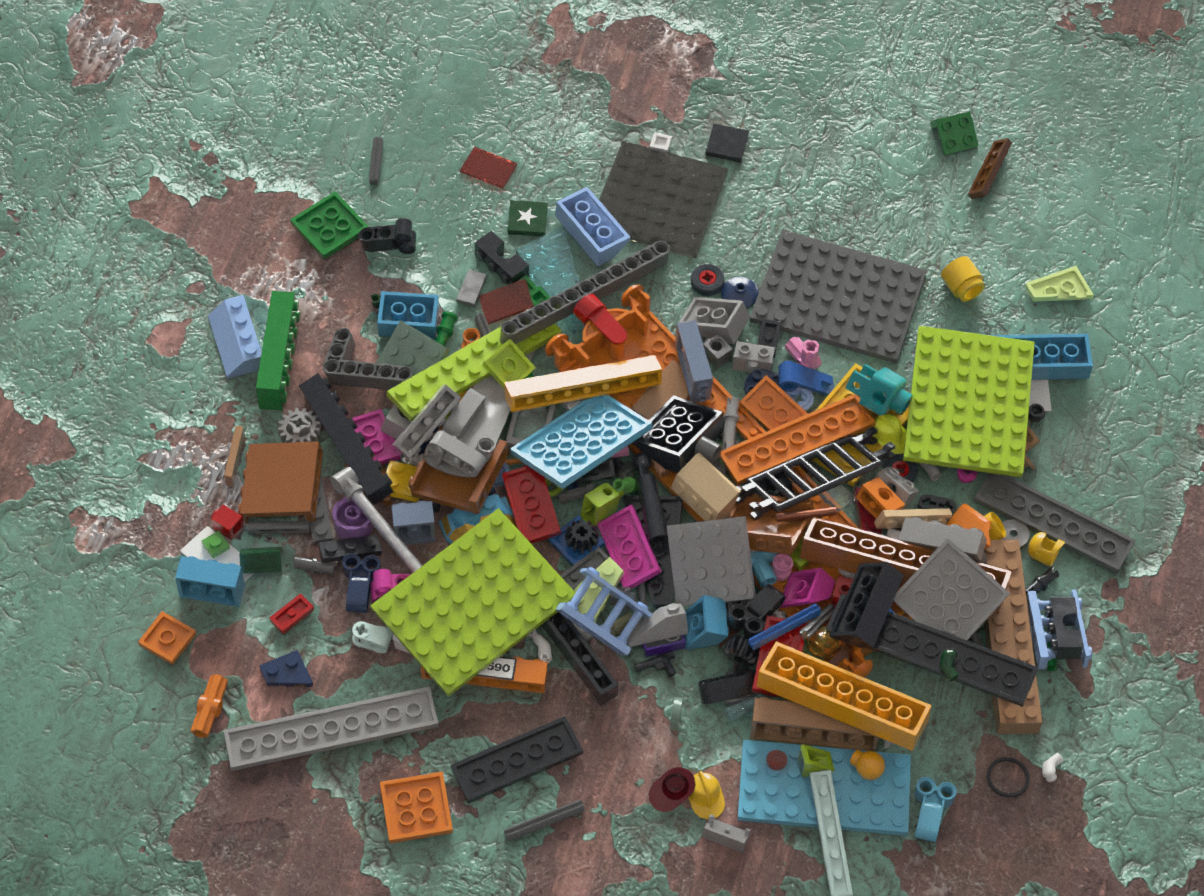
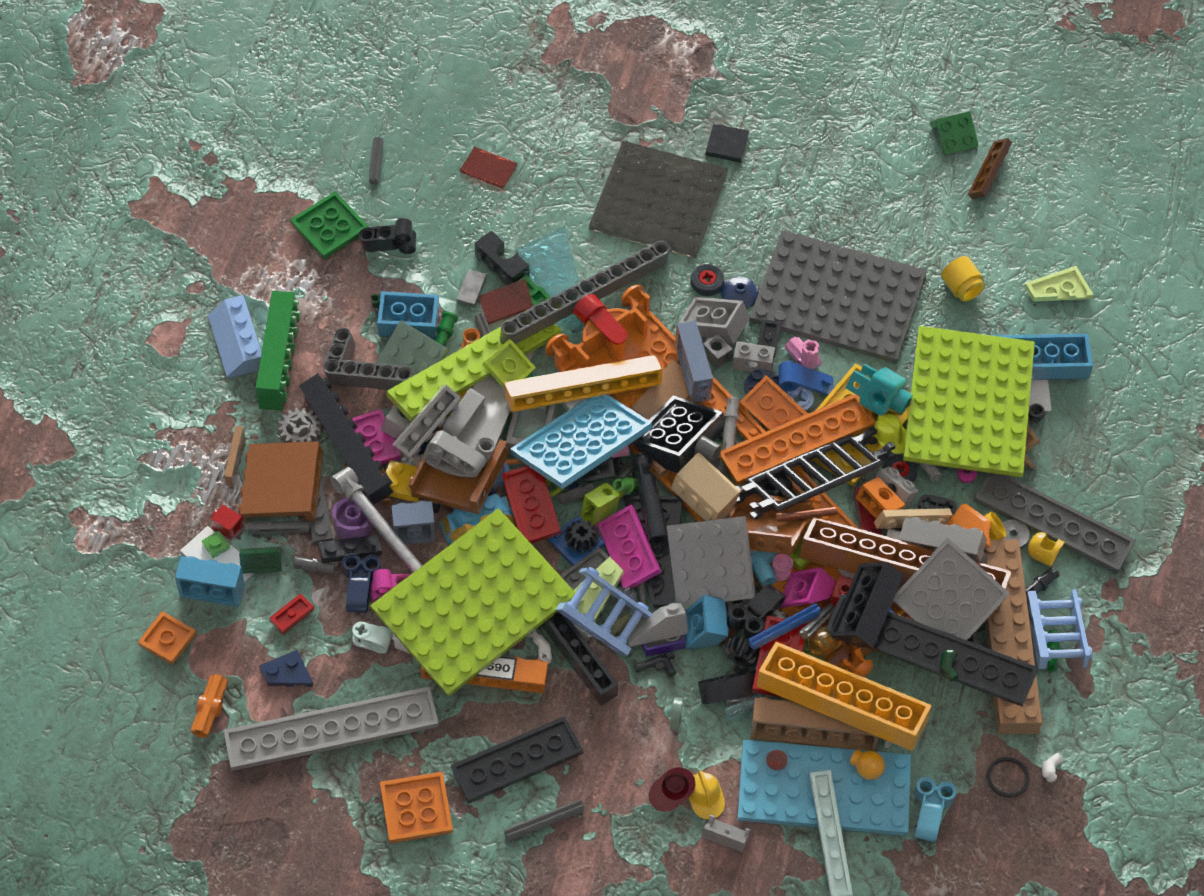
dark green tile [508,200,548,236] -> none
light blue slope [555,187,630,266] -> none
white plate [649,132,672,155] -> none
lime slope [798,744,835,778] -> none
clear piece [819,478,855,512] -> none
black arch [1045,597,1083,659] -> none

